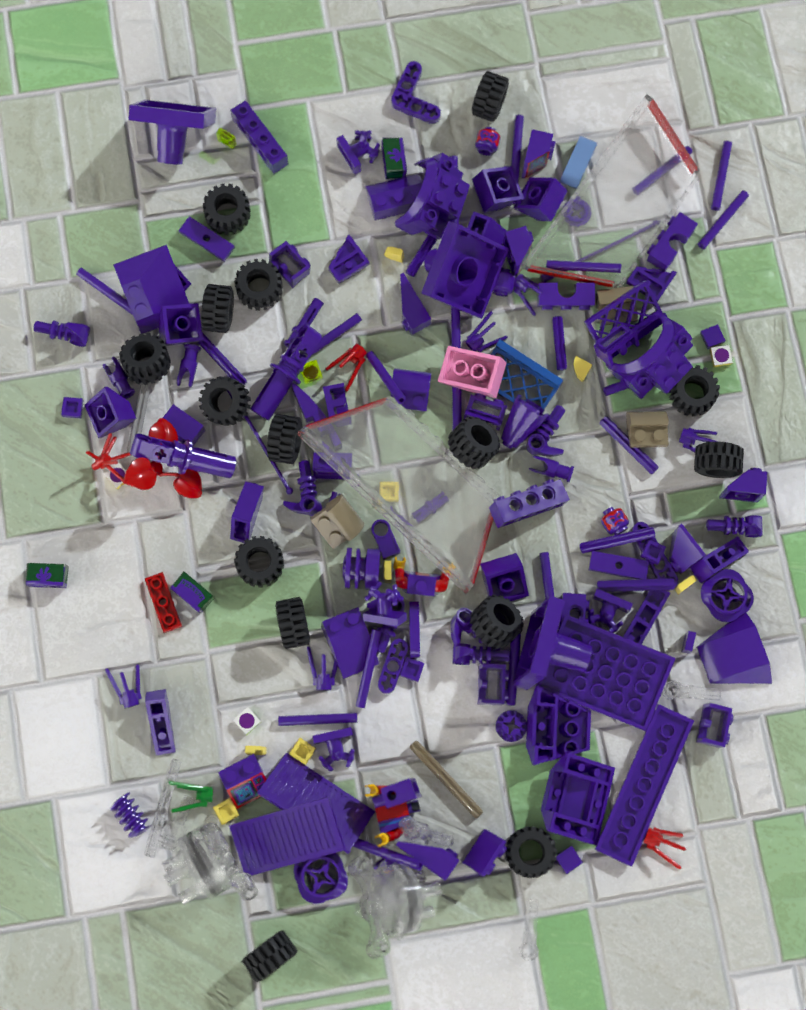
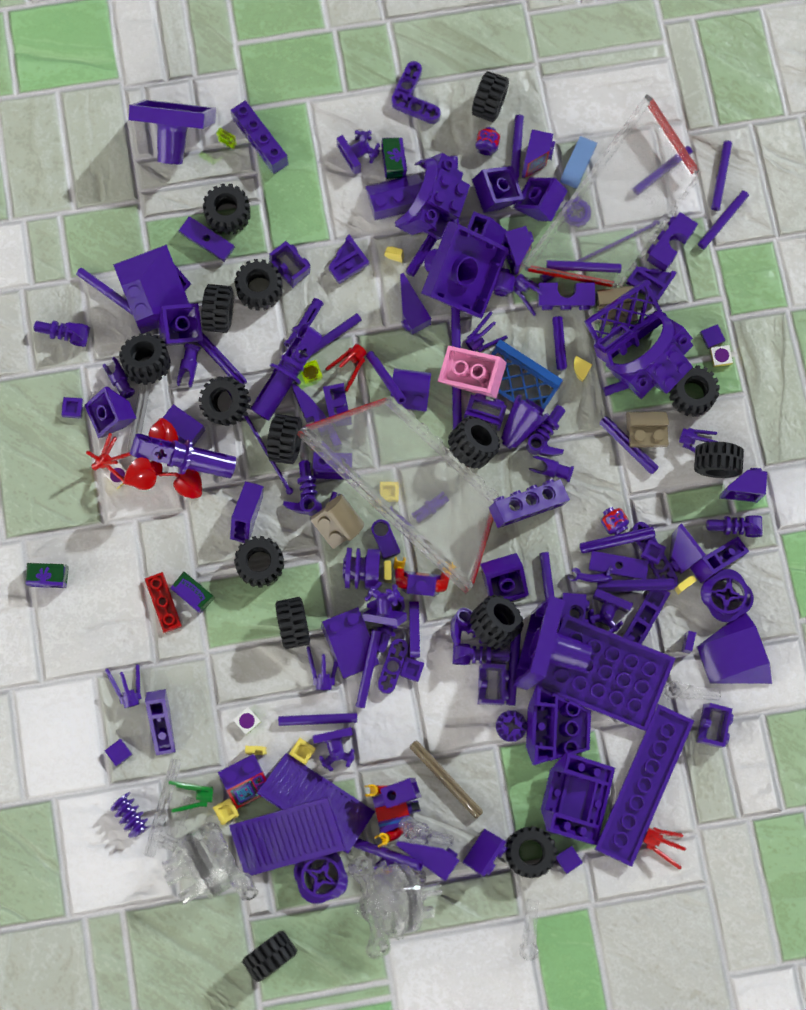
none -> dark purple tile [104,738,133,767]
none -> dark purple piece [568,565,614,582]

